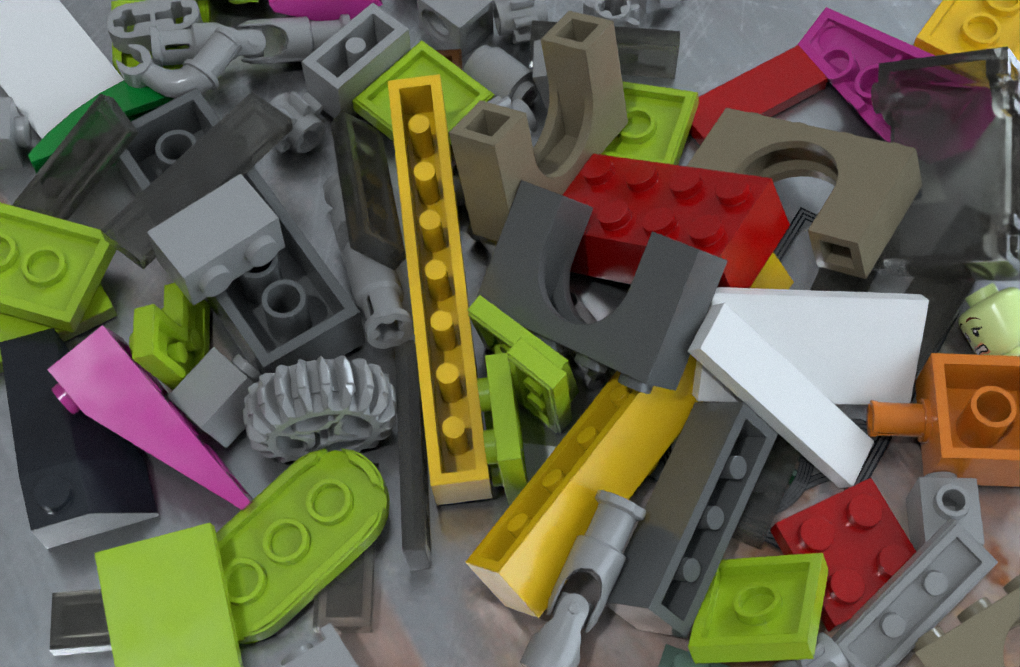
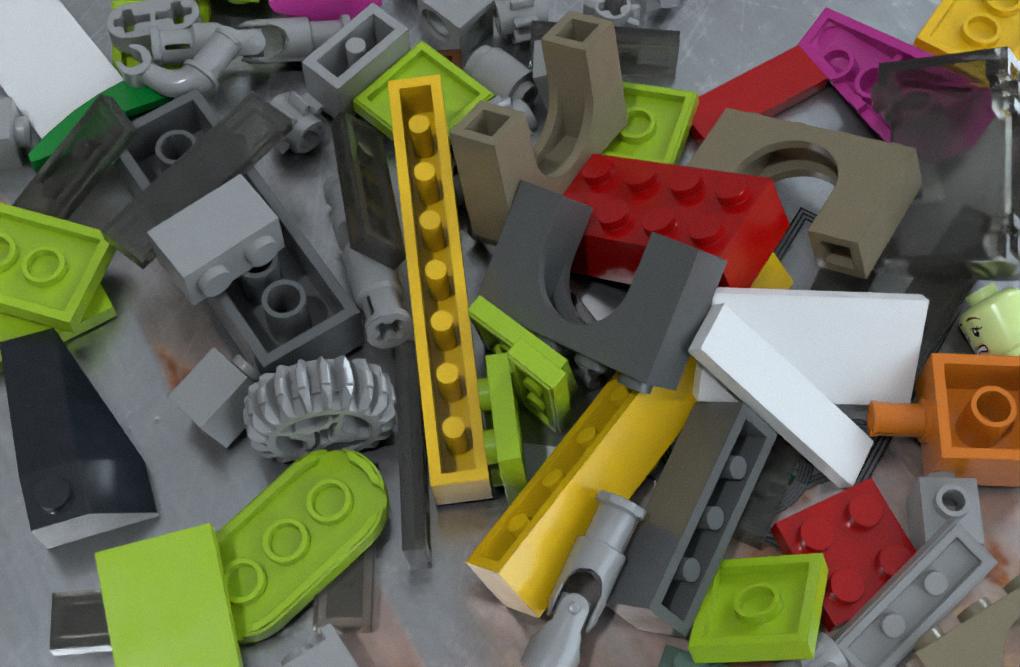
dark pink wedge [47,325,253,510] -> none
lime plate [129,282,210,390] -> none

